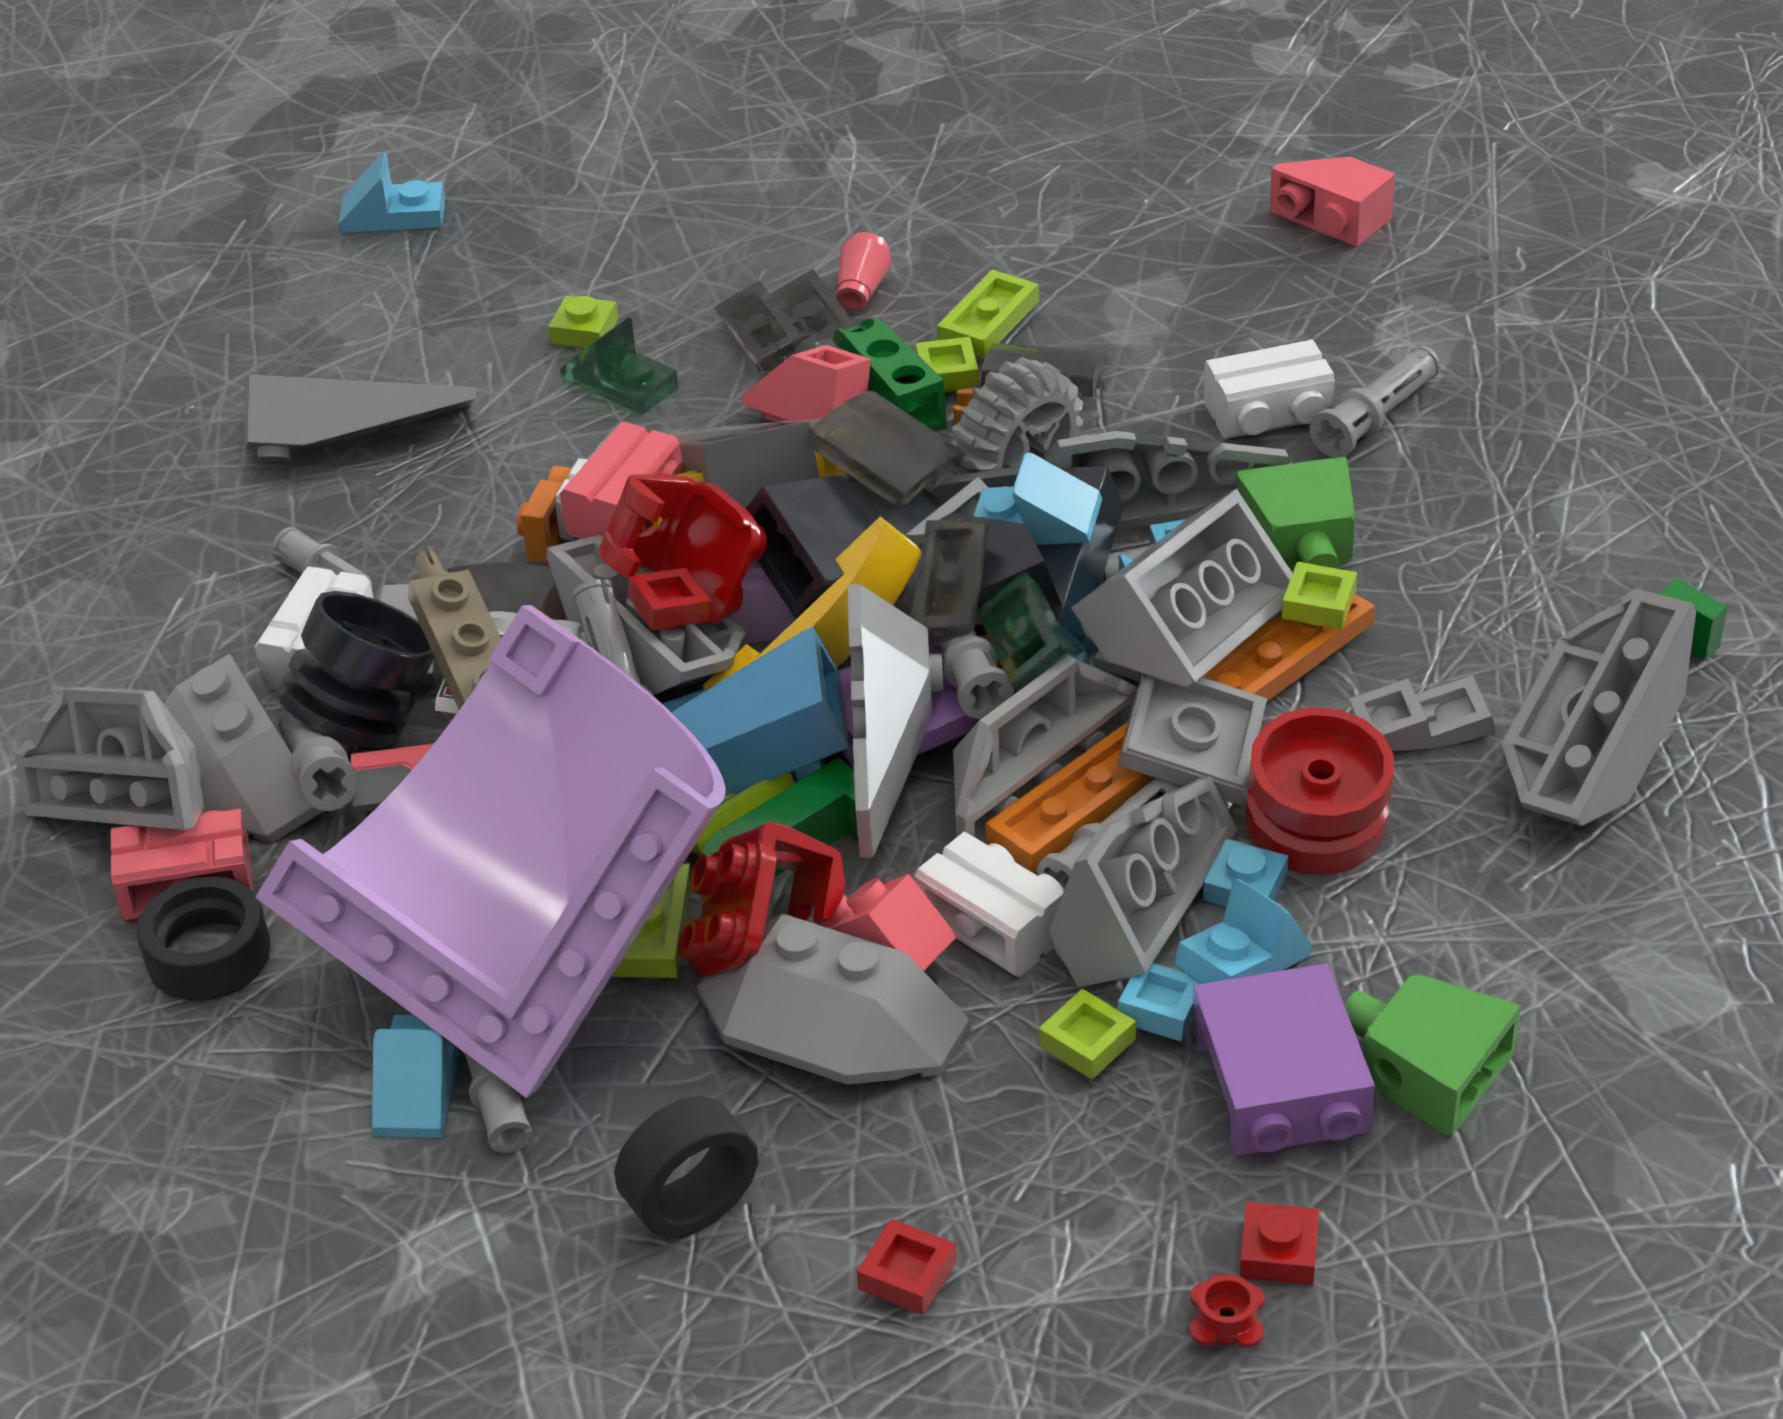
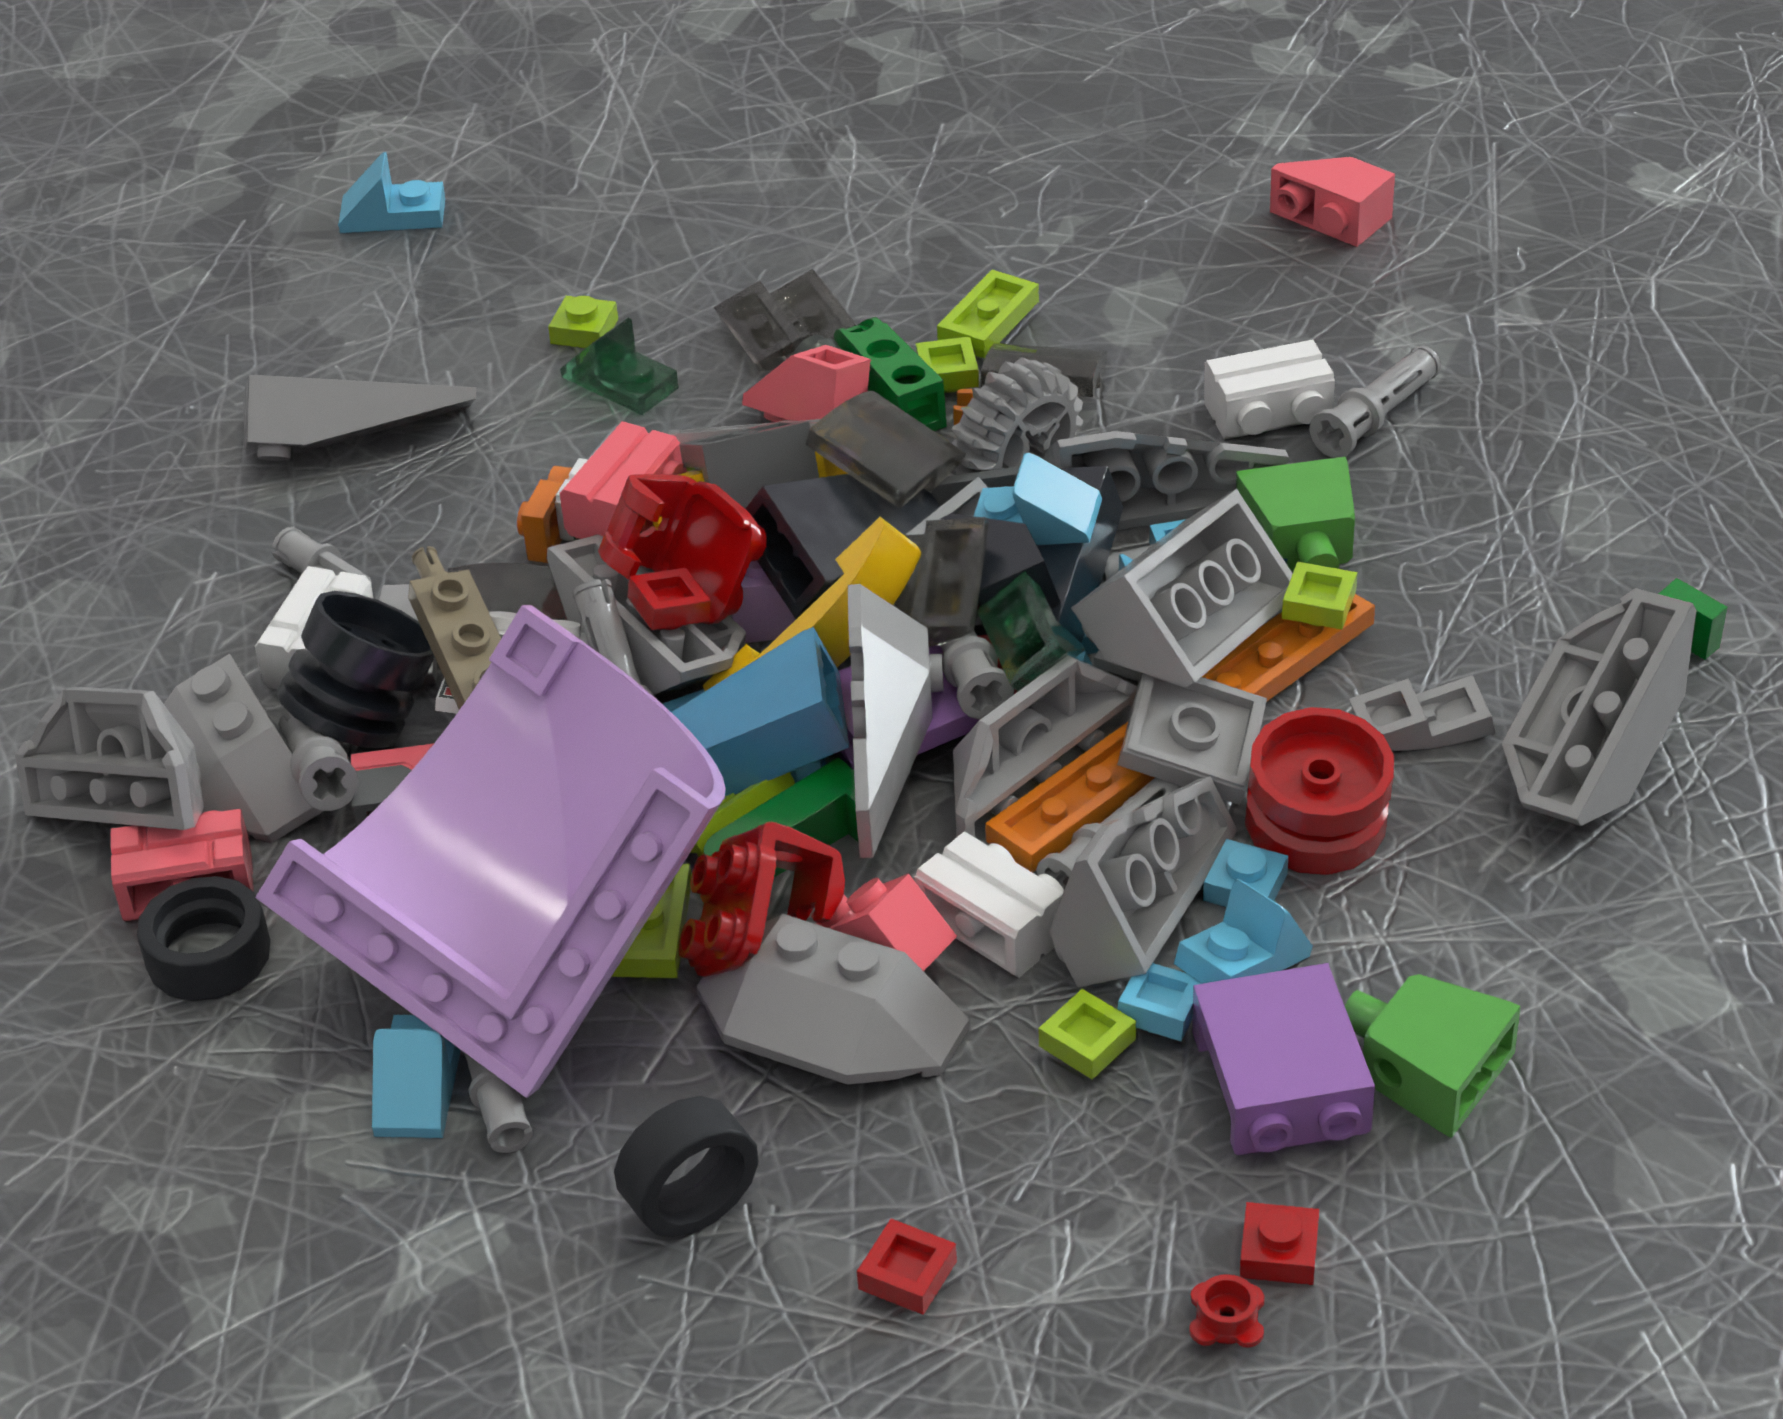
coral cone [836,232,892,311] -> none

